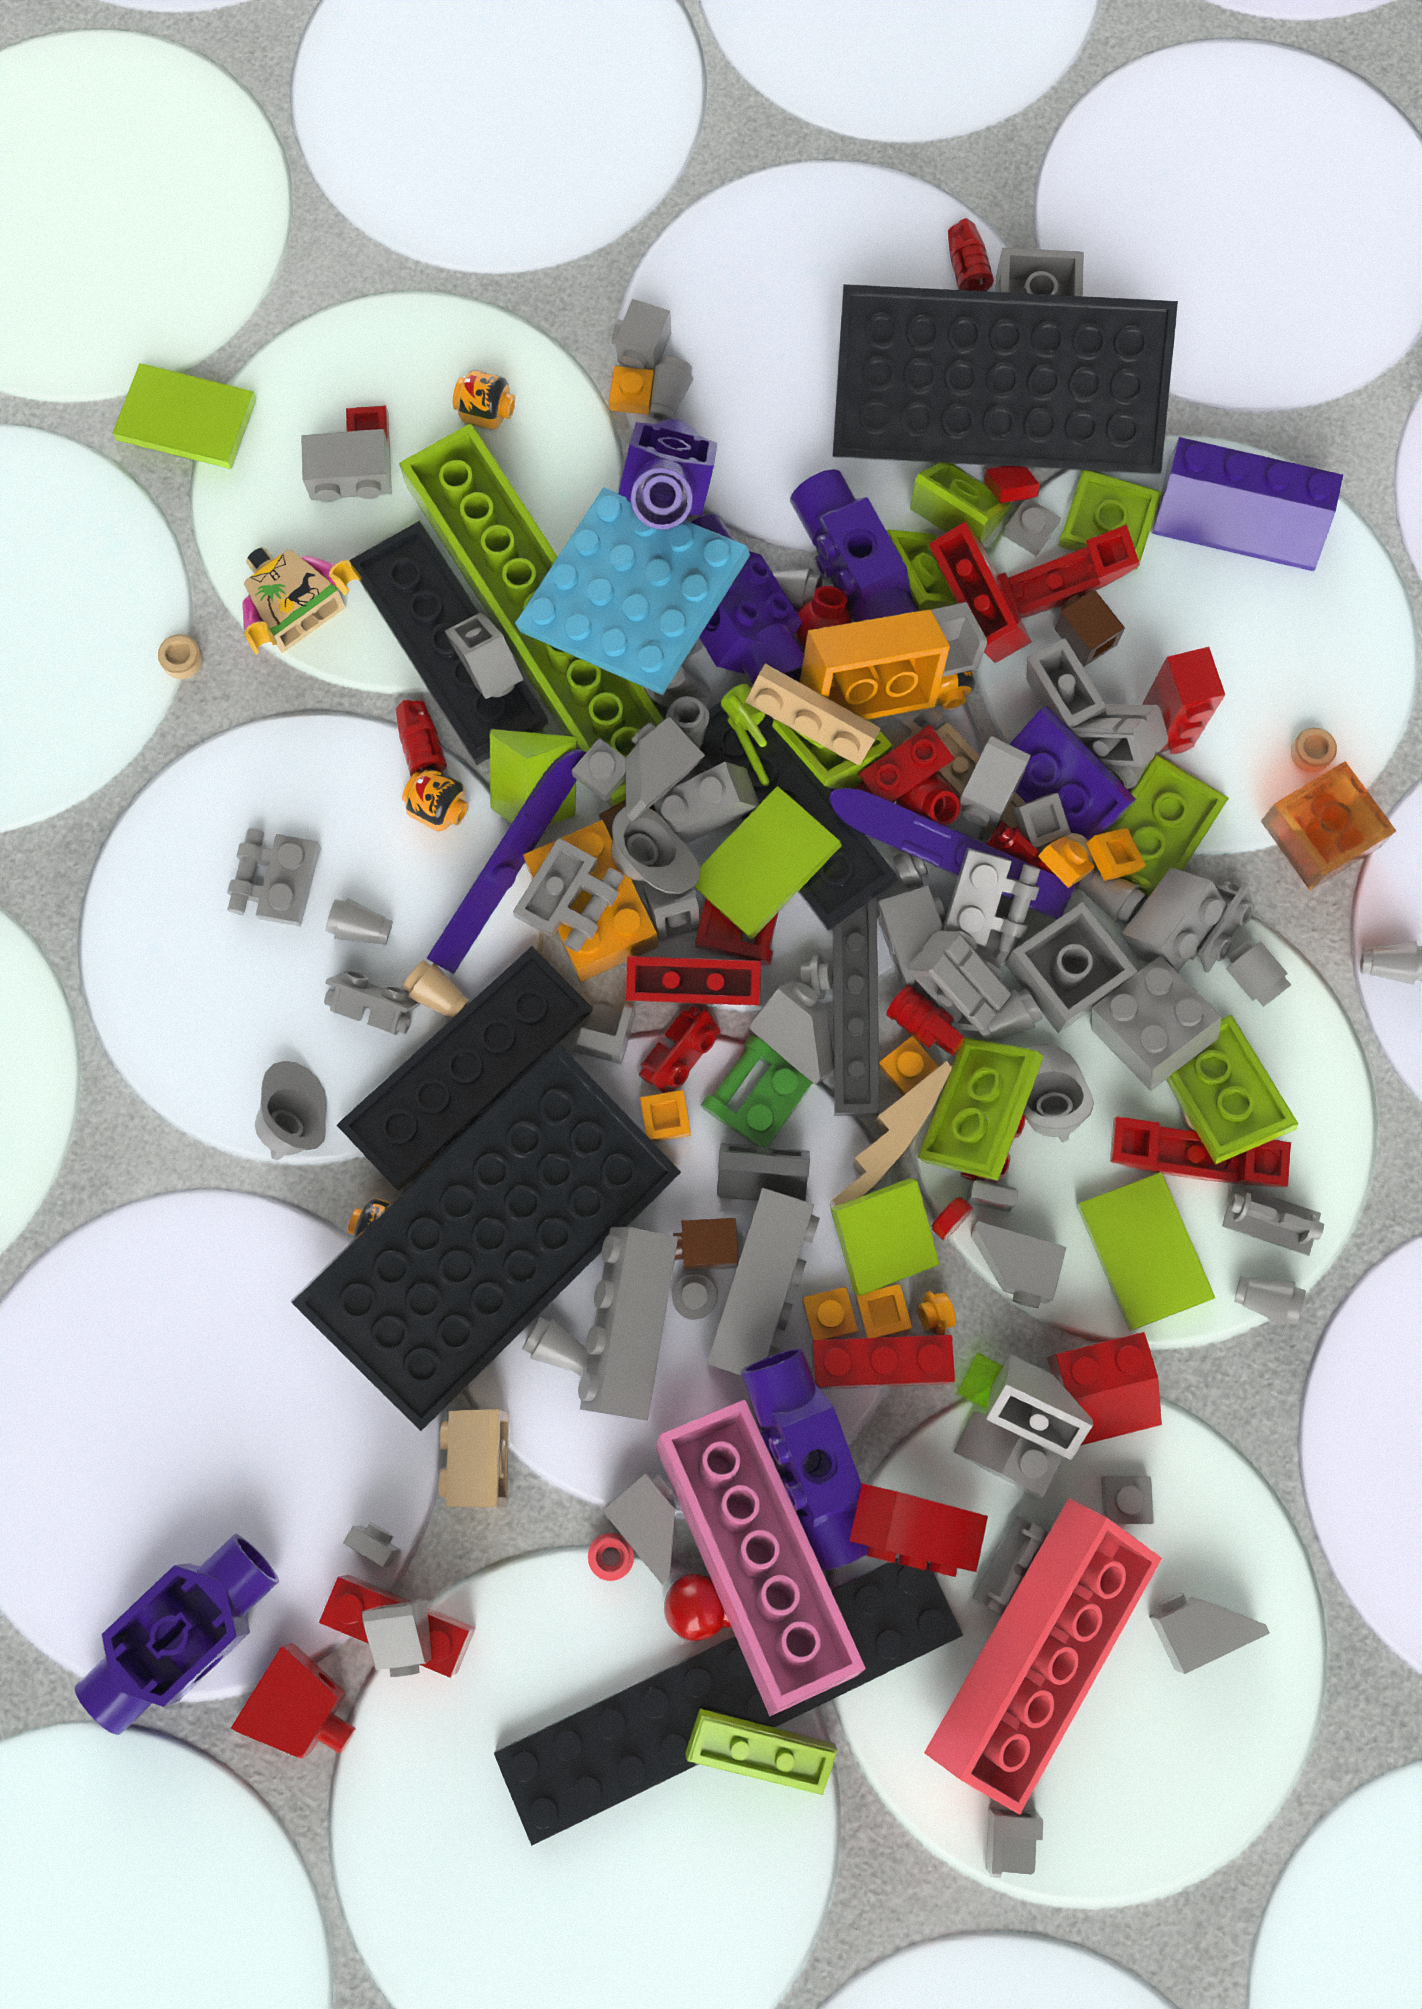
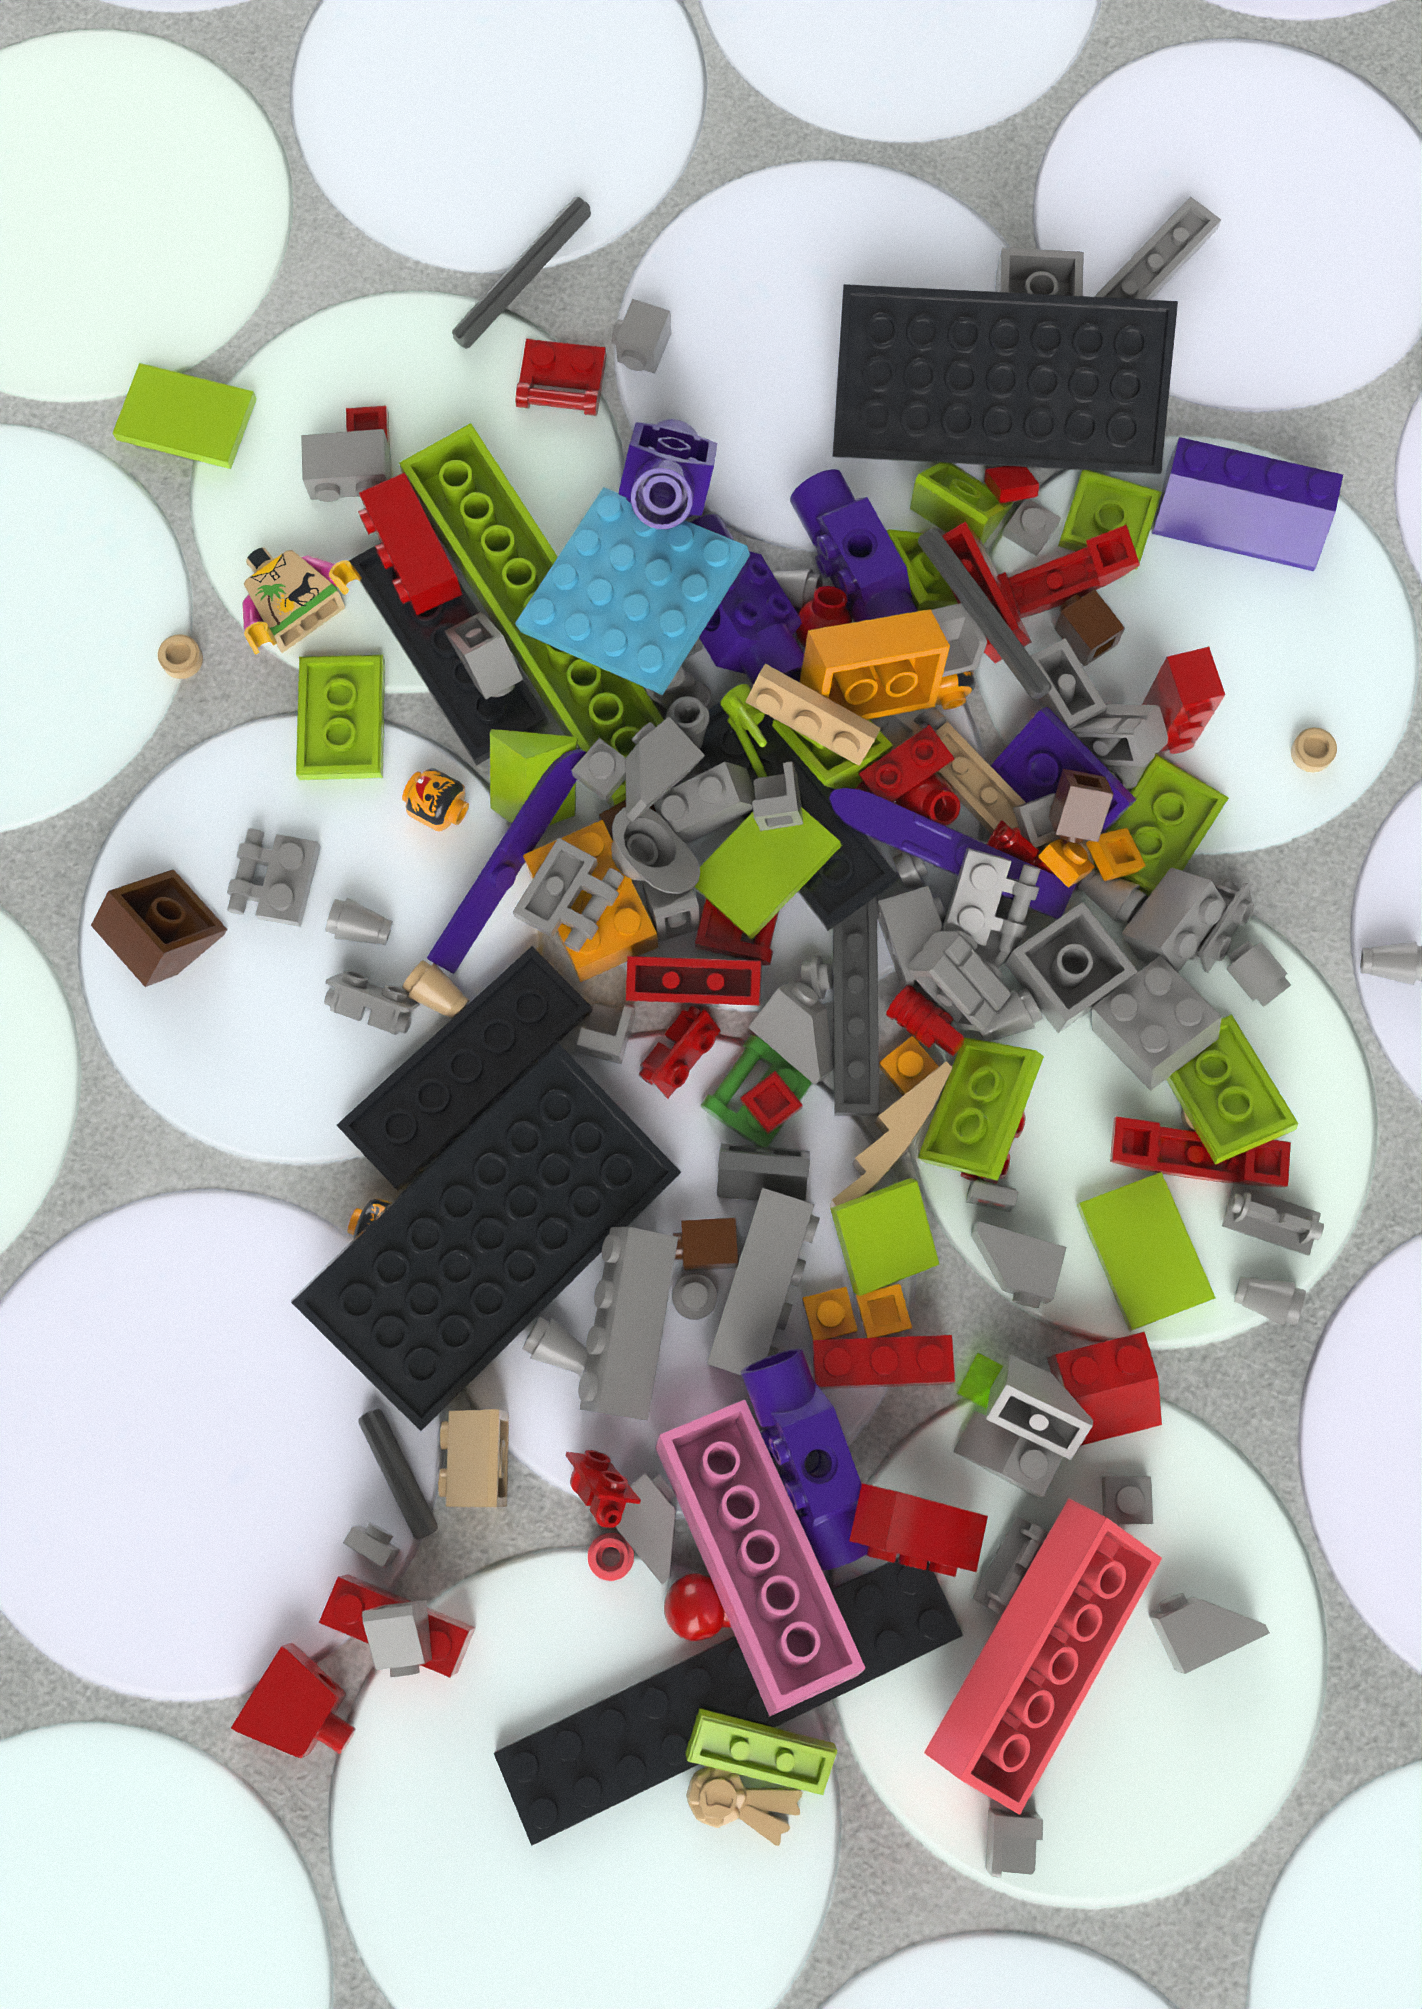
dark purple brick [74,1534,279,1735] -> none
light grey piece [254,1061,326,1160] -> none
red hinge [396,700,447,777] -> none
light orange head [452,370,516,430] -> none
light orange plate [609,366,654,415] -> none
light orange plate [640,1090,691,1142] -> none
light grey cone [649,356,694,421] -> none
light orange plate [918,1291,956,1335] -> none
red tile [931,1197,973,1241] -> none
red hinge [947,218,994,291] -> none
light grey slope [960,736,1031,828] -> none
light grey piece [1023,1044,1094,1142] -> none
clear orange brick [1261,761,1397,891] -> none
none -> reddish brown slope [91,869,228,987]
none -> lime tile [296,655,385,780]
none -> red brick [358,472,462,615]
none -> dark grey axle [358,1409,438,1540]
none -> dark grey axle [452,197,591,349]
none -> red plate [515,339,607,416]
none -> red hinge [565,1450,641,1528]
none -> tan piece [686,1766,803,1846]
none -> red tile [740,1071,803,1135]
none -> light grey panel [752,762,803,831]
none -> dark grey axle [918,528,1052,700]
none -> brick [1048,769,1114,843]
none -> light grey plate [1094,196,1222,300]

